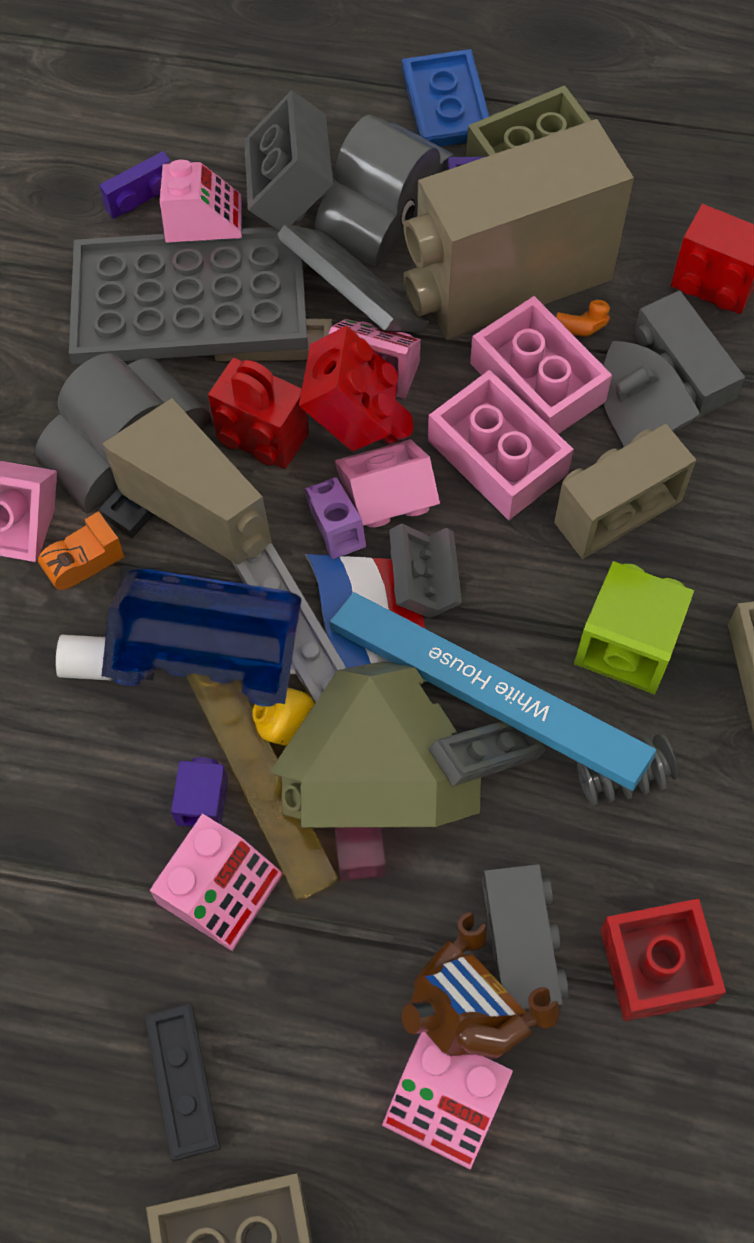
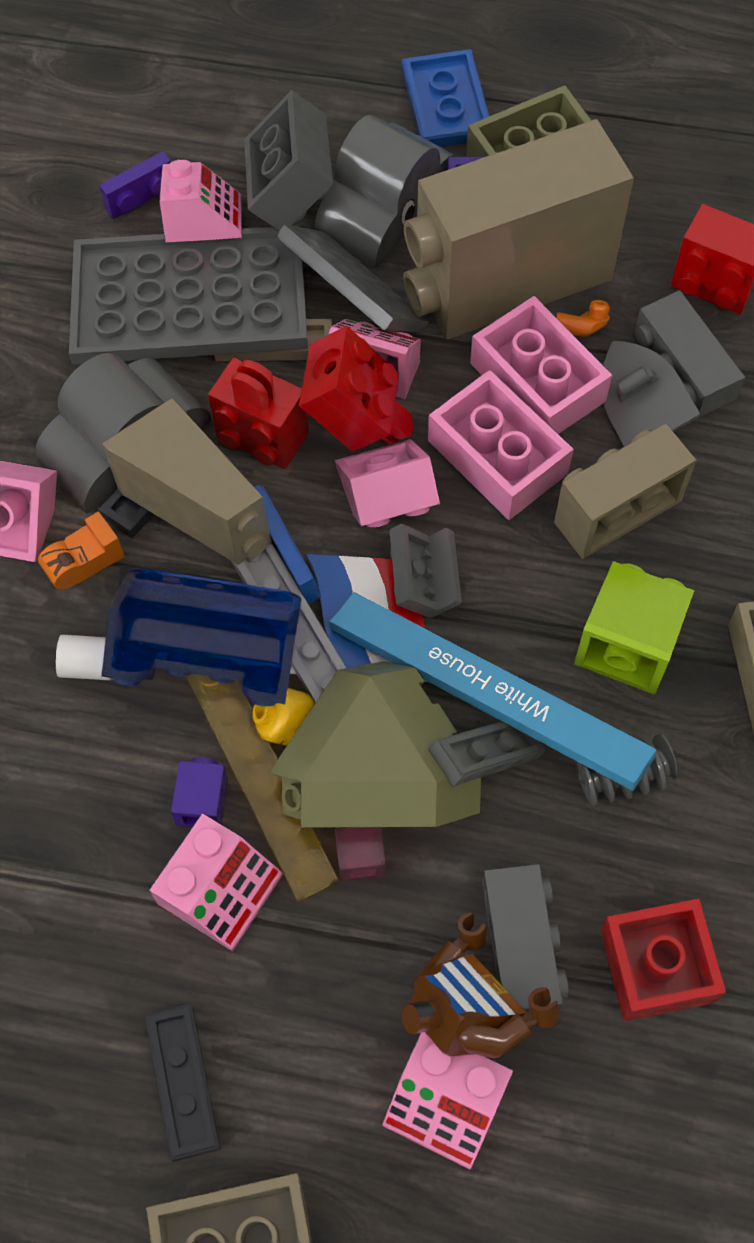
medium lavender leg [304,477,366,560] -> none
none -> blue tile [254,484,321,604]

